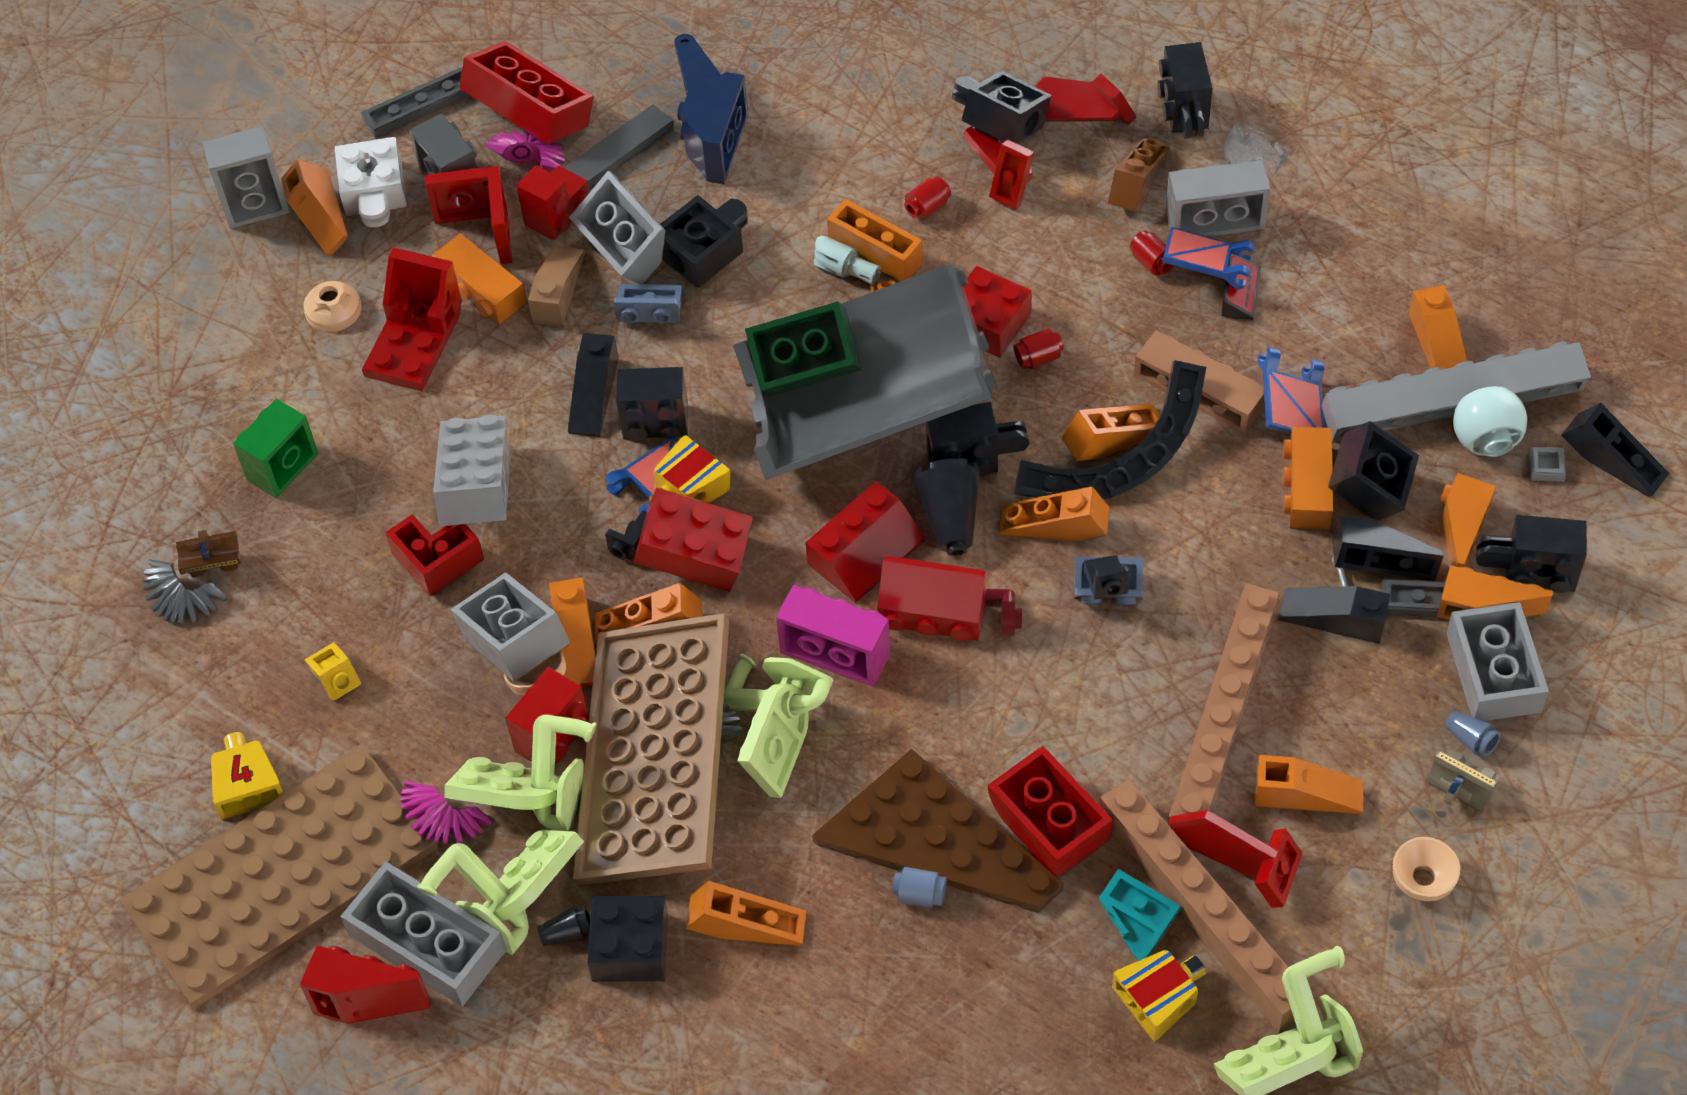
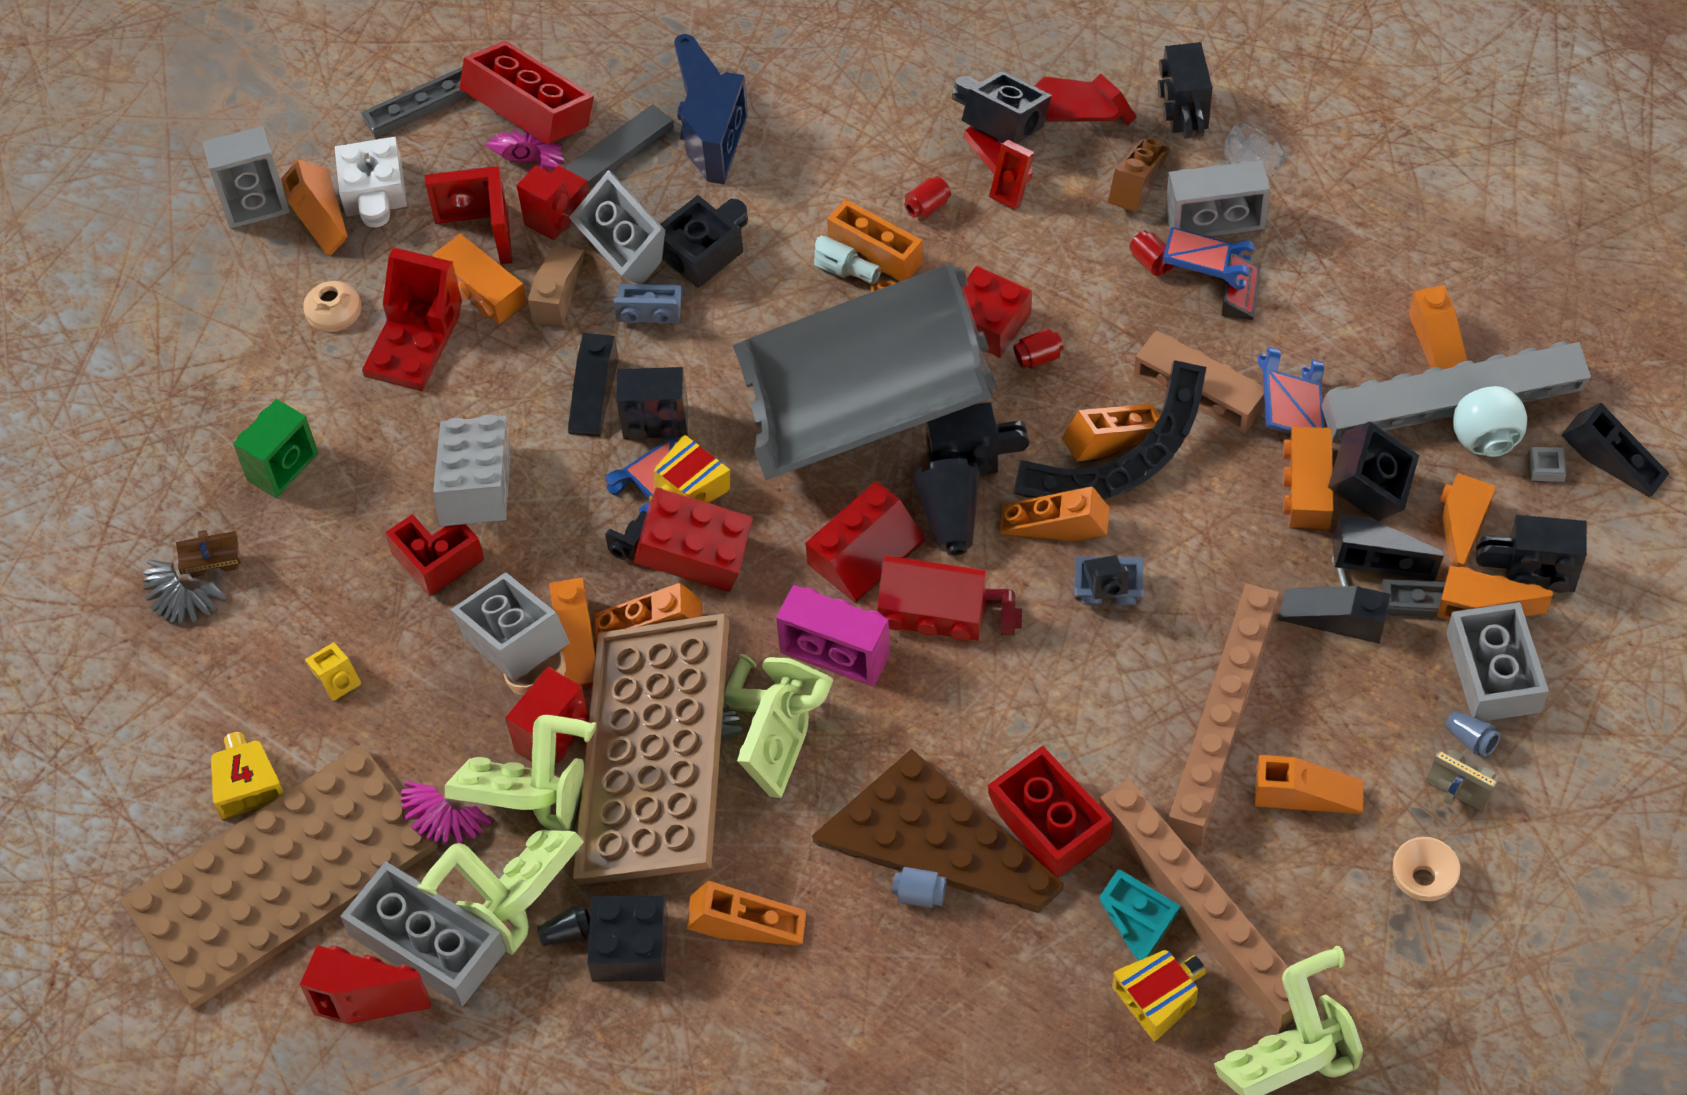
dark grey brick [410,113,479,197] -> none
dark green brick [745,301,862,397] -> none
red piece [1168,810,1303,908] -> none

